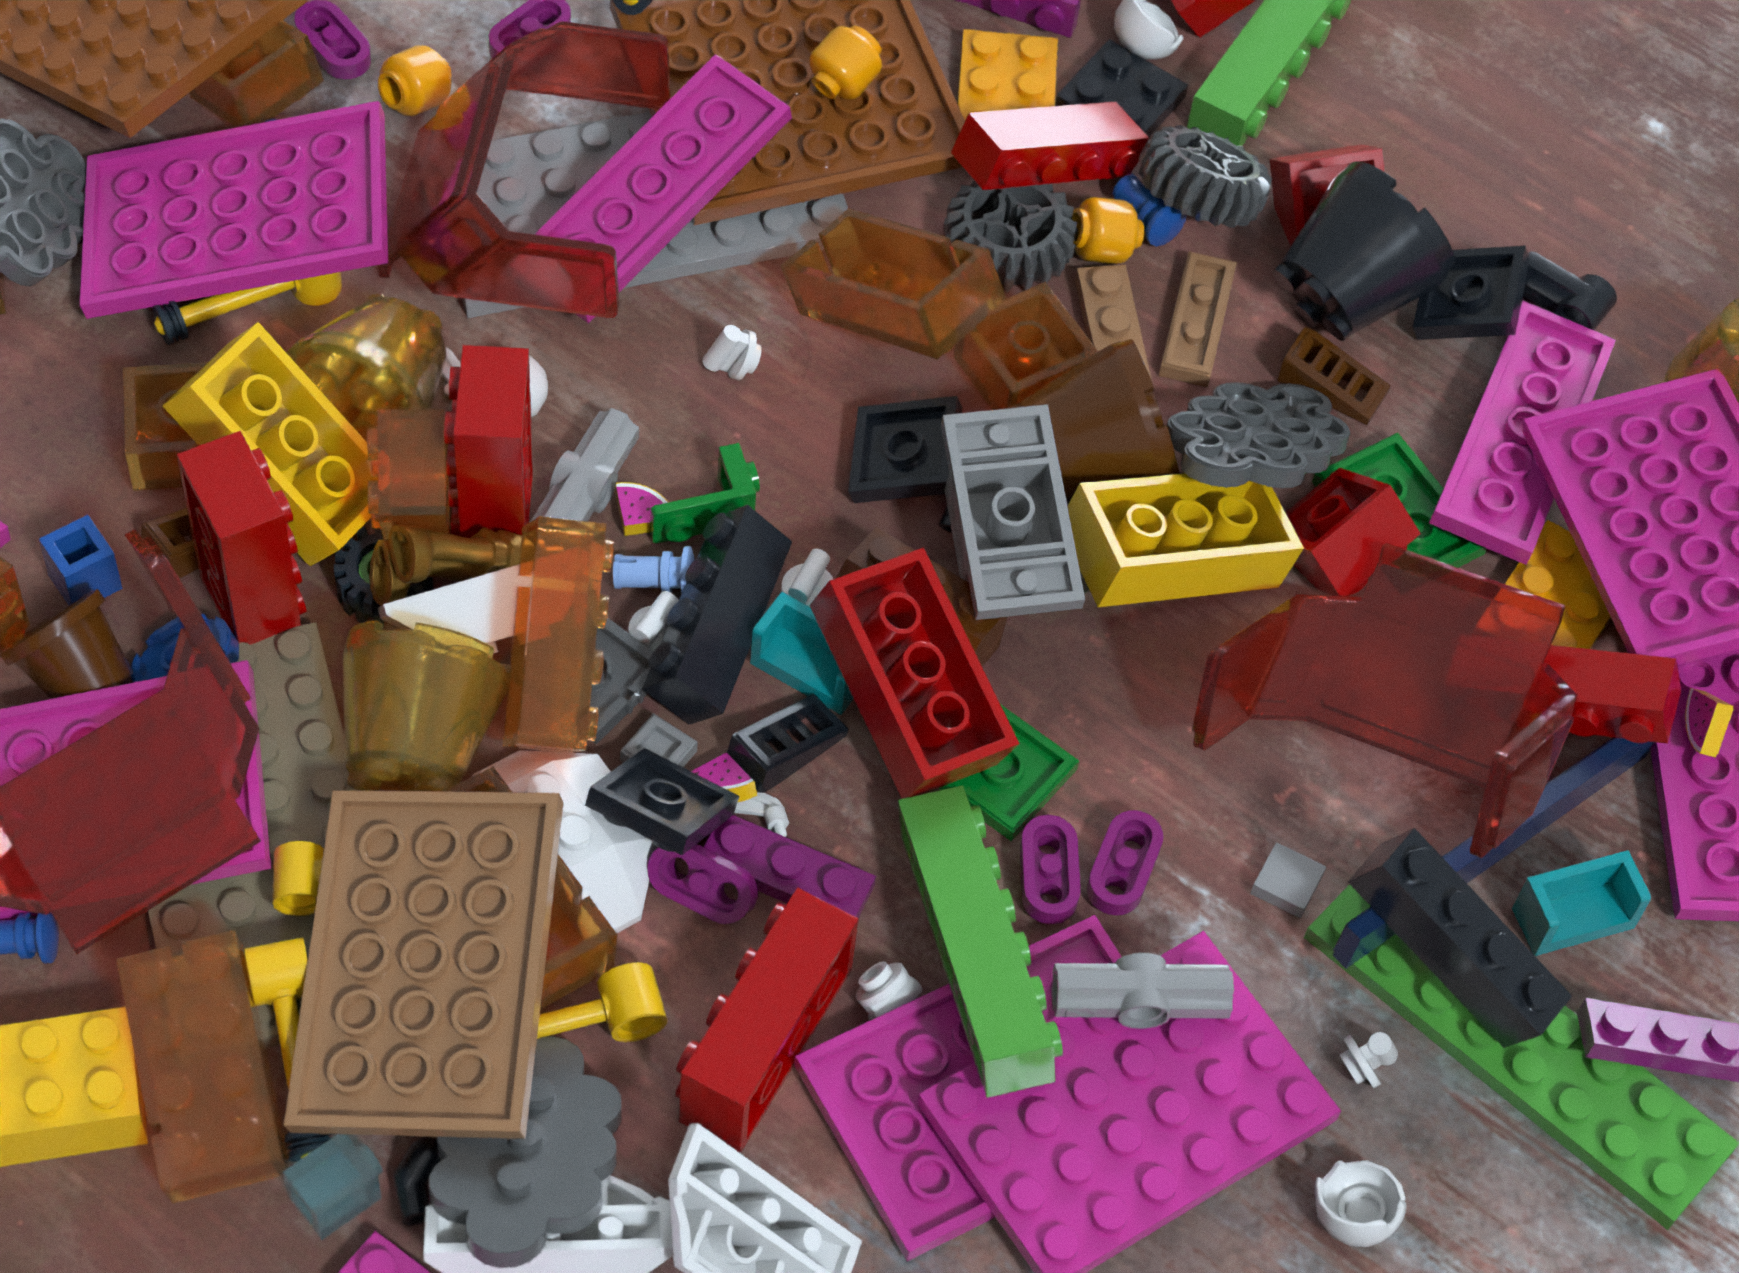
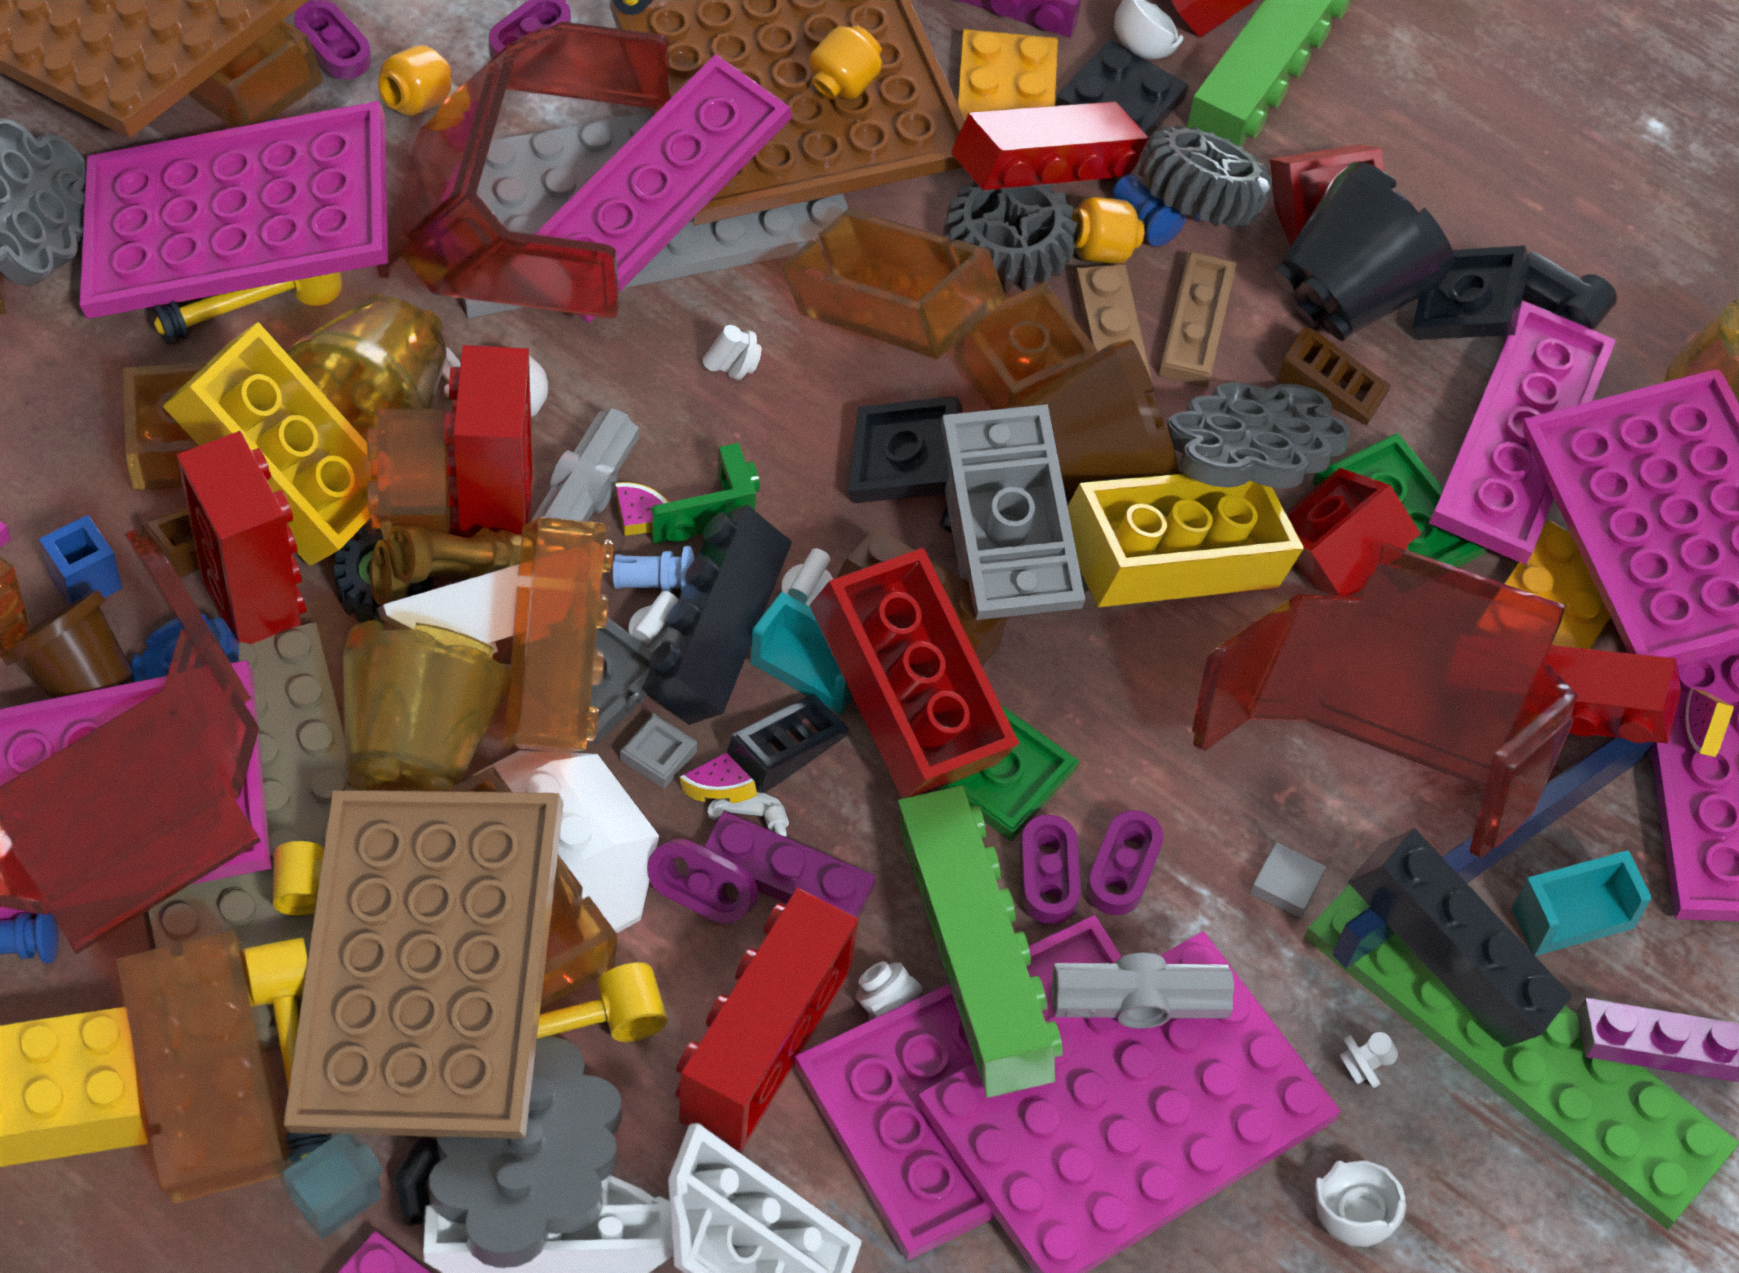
black plate [585,748,739,855] -> none

